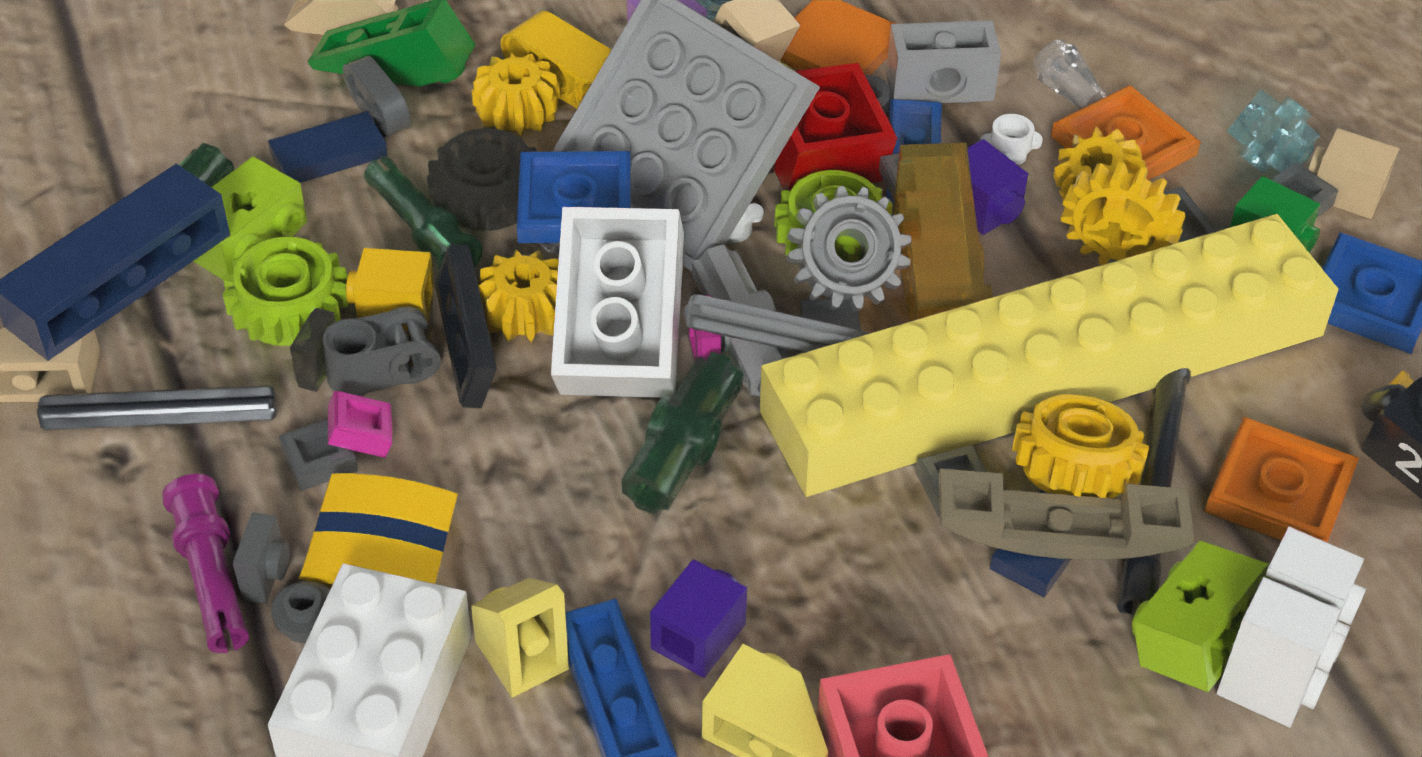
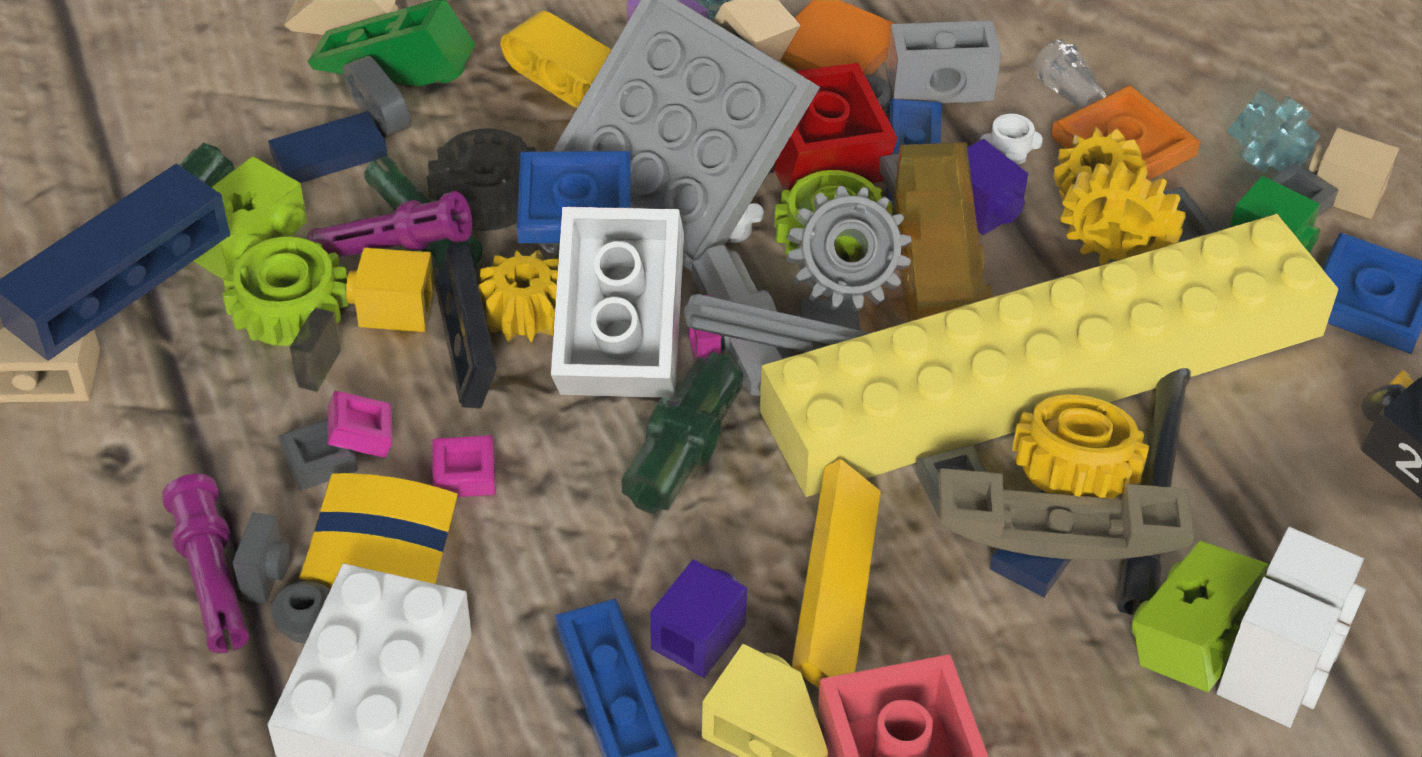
axle [37,385,277,430] -> none
dark grey piece [323,307,441,396] -> none
yellow gear [471,52,560,137] -> none
light yellow slope [471,578,569,698] -> none
orange tile [1204,417,1359,543] -> none
none -> magenta pin [307,191,472,258]
none -> dark pink tile [432,435,495,497]
none -> yellow tile [792,459,881,688]

